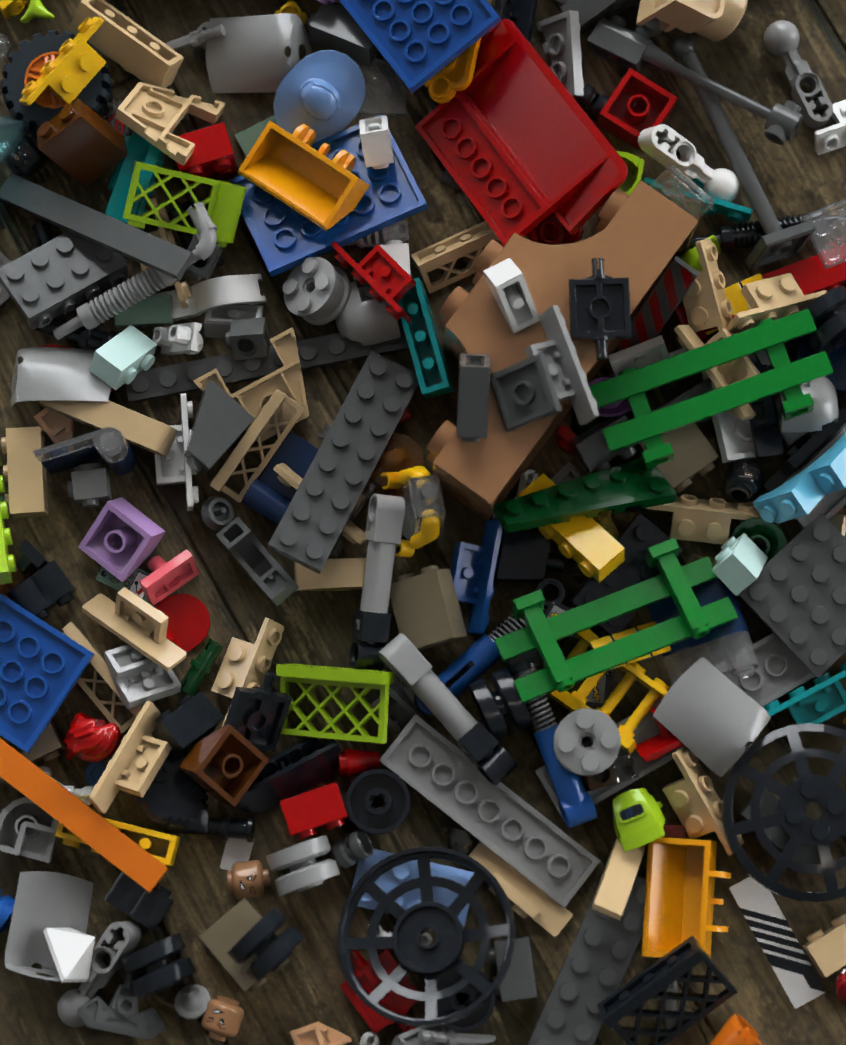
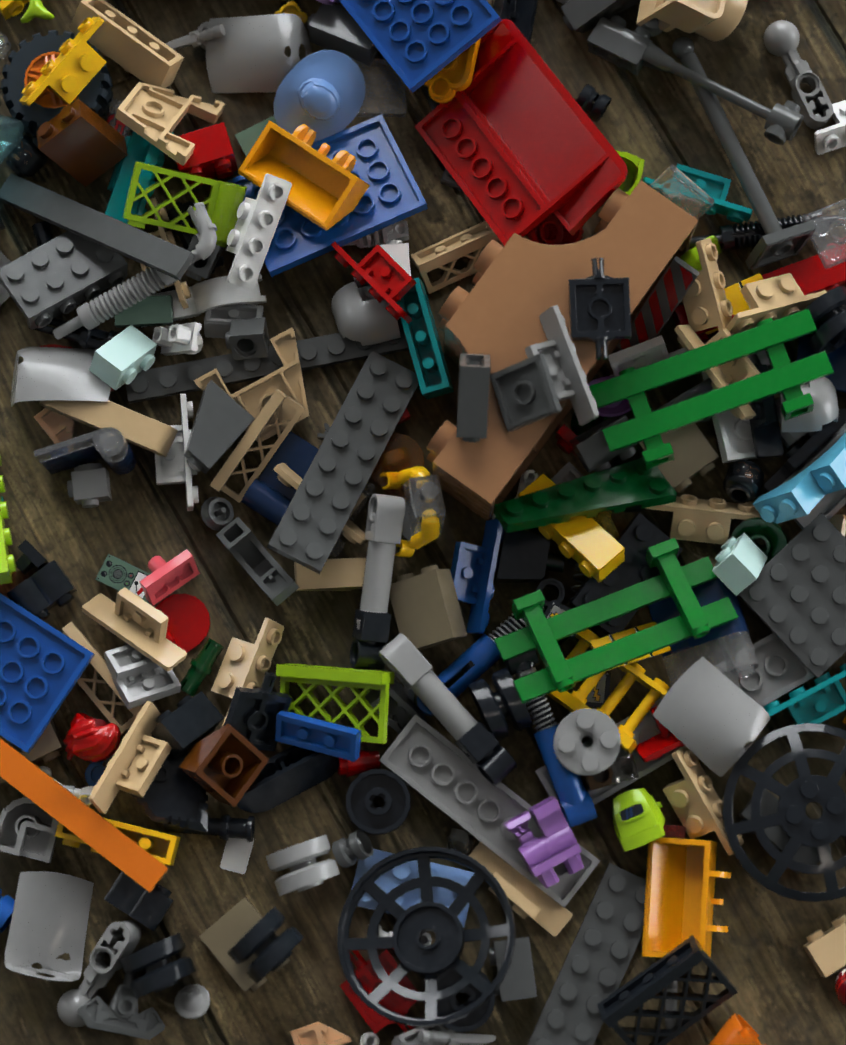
tan brick [1,426,49,518] -> none
white slope [43,928,95,983] -> none
lavender slope [78,497,166,582] -> none
medium nougat head [201,995,244,1042] -> none
medium nougat head [227,860,271,900] -> none
red brick [280,782,349,840] -> none
light grey wheel [283,257,351,326] -> none
white slope [359,115,394,169] -> none
white slope [483,258,540,333] -> none
light grey wing [536,10,584,99] -> none
tan slope [592,838,645,920] -> none
red brick [597,68,678,153] -> none
white beam [638,124,740,202] -> none
white sticker [729,877,826,1009] -> none
none -> white bracket [226,173,292,291]
none -> blue plate [275,710,361,762]
none -> medium lavender hips [503,796,584,888]

